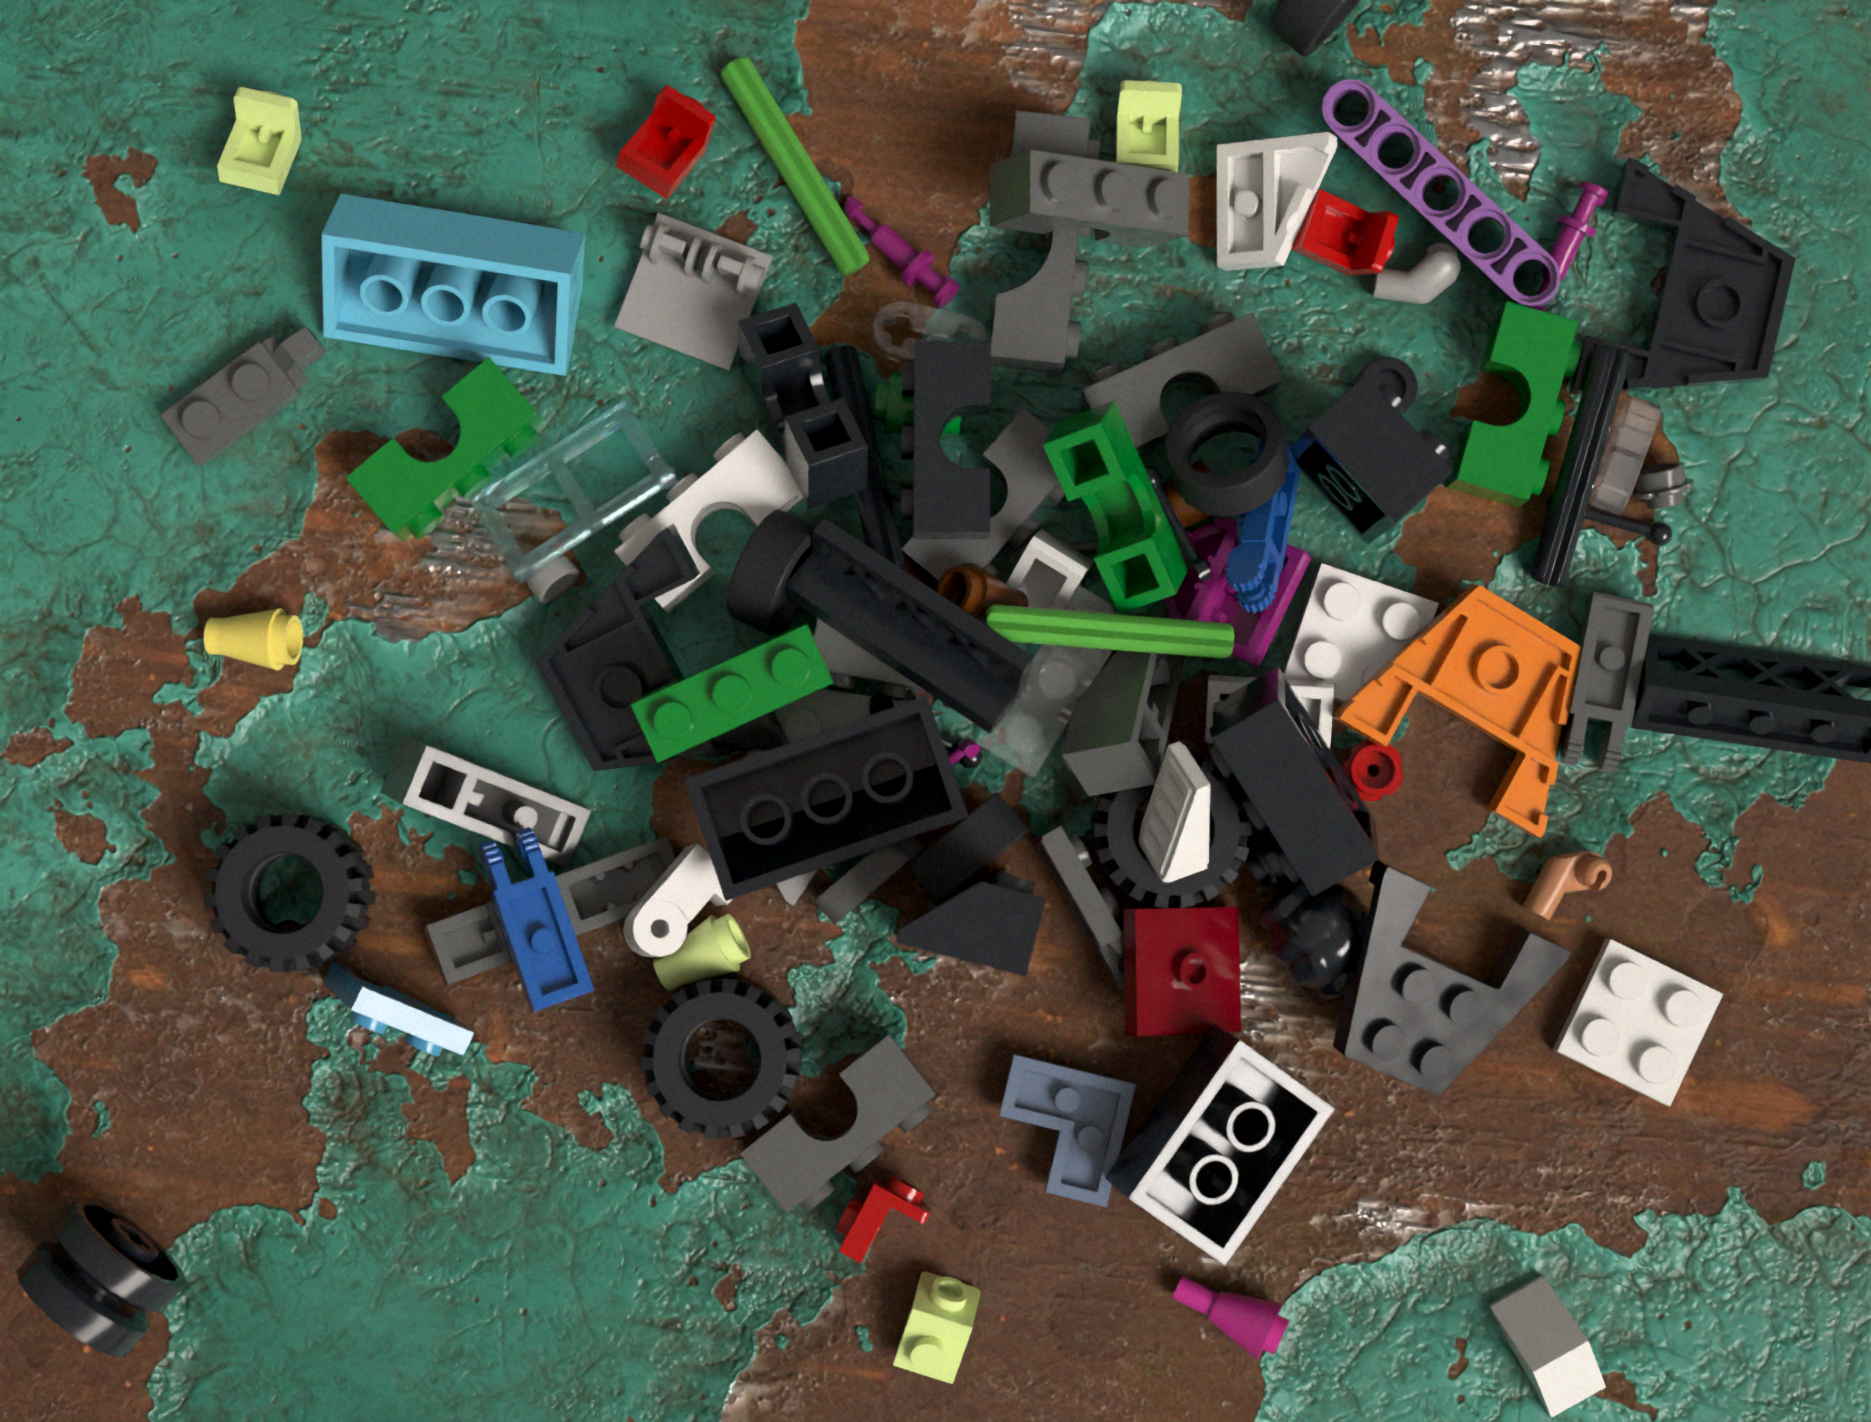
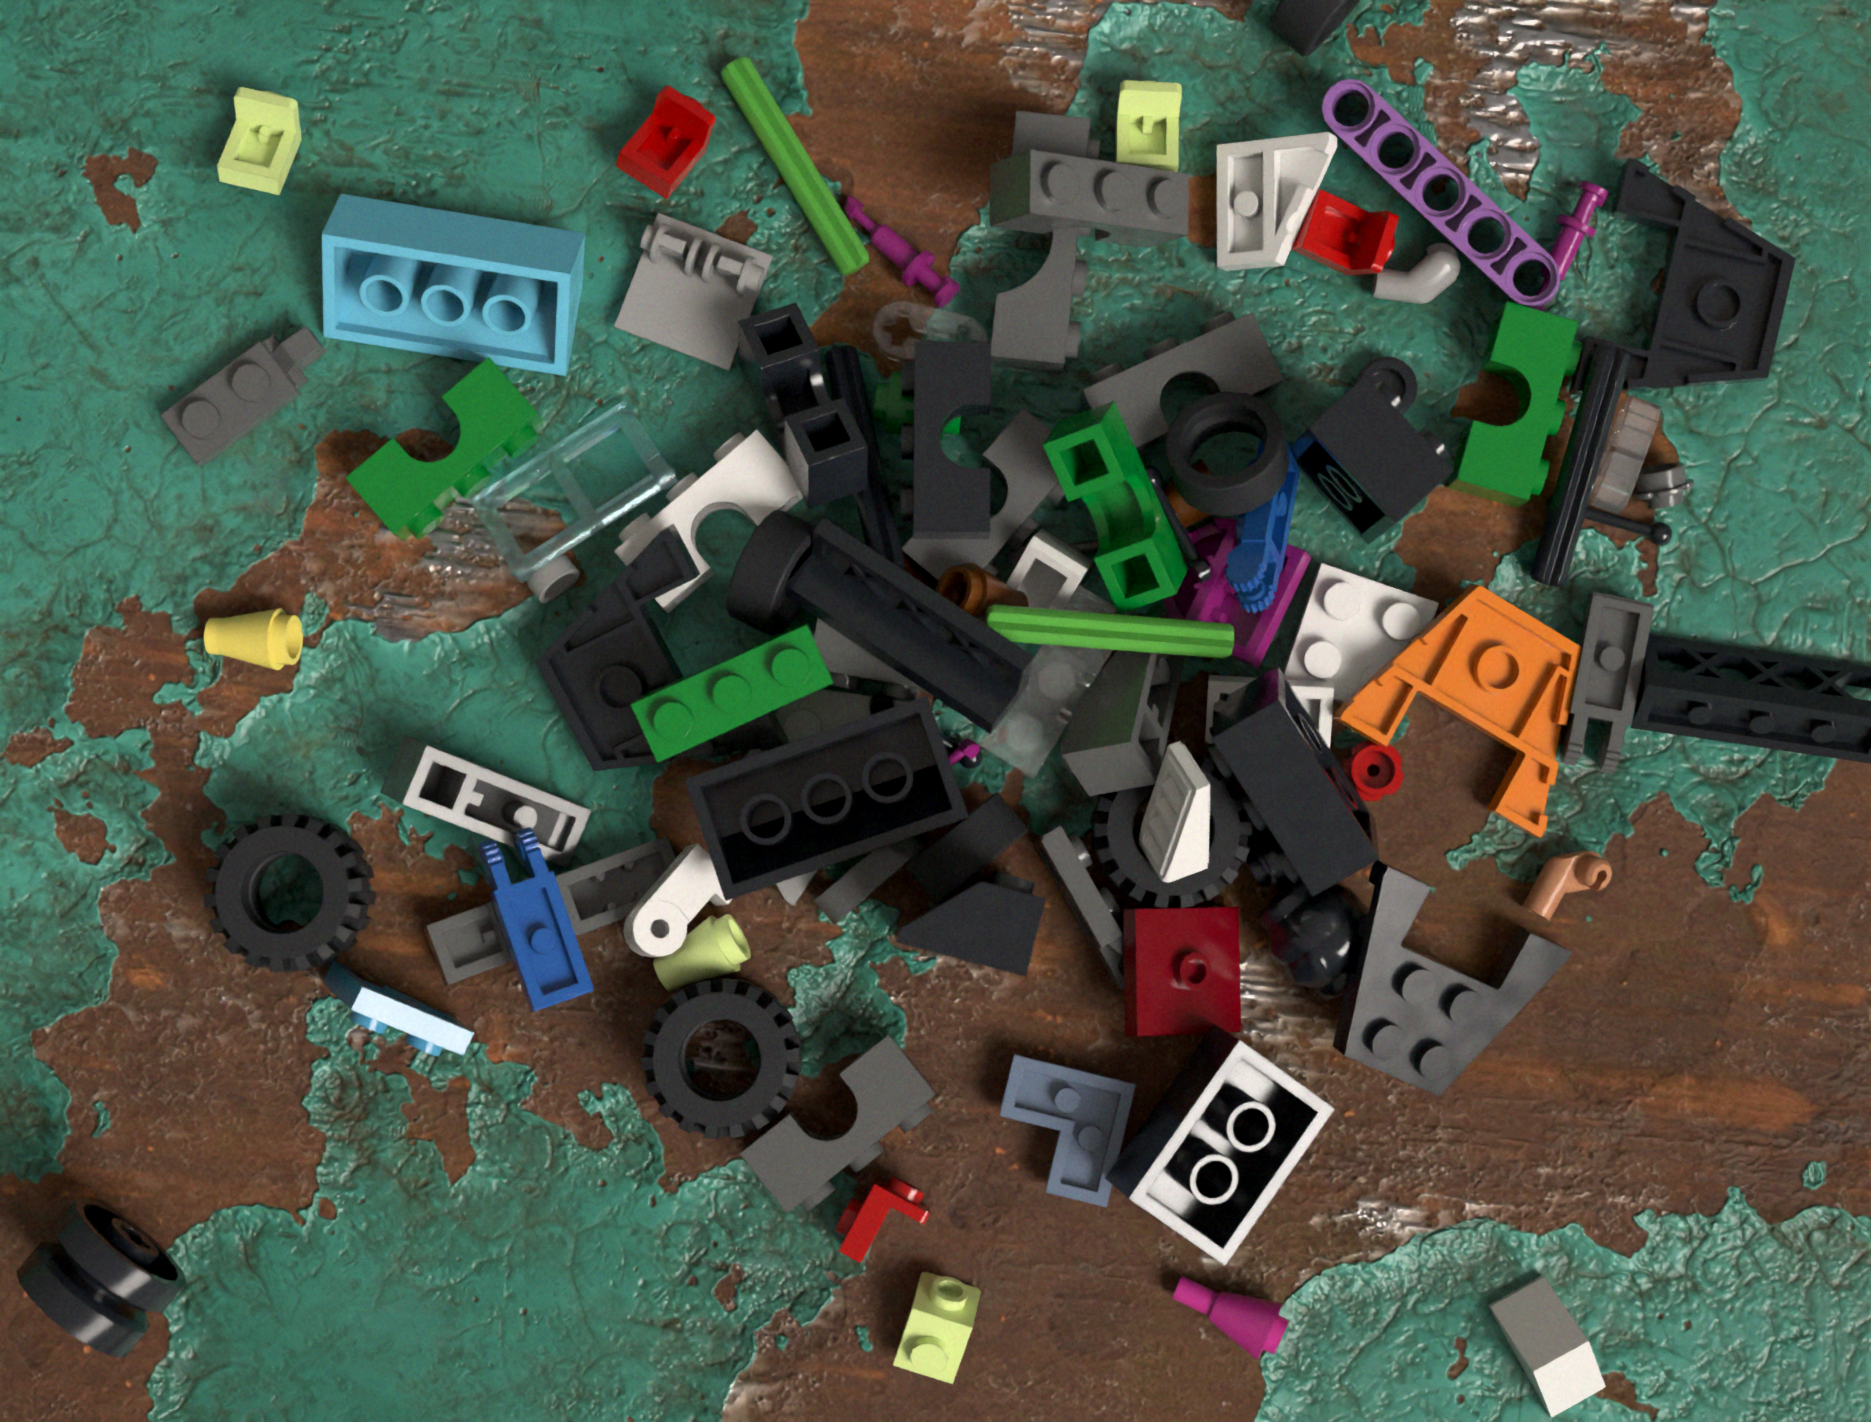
white plate [1552,939,1723,1107] -> none

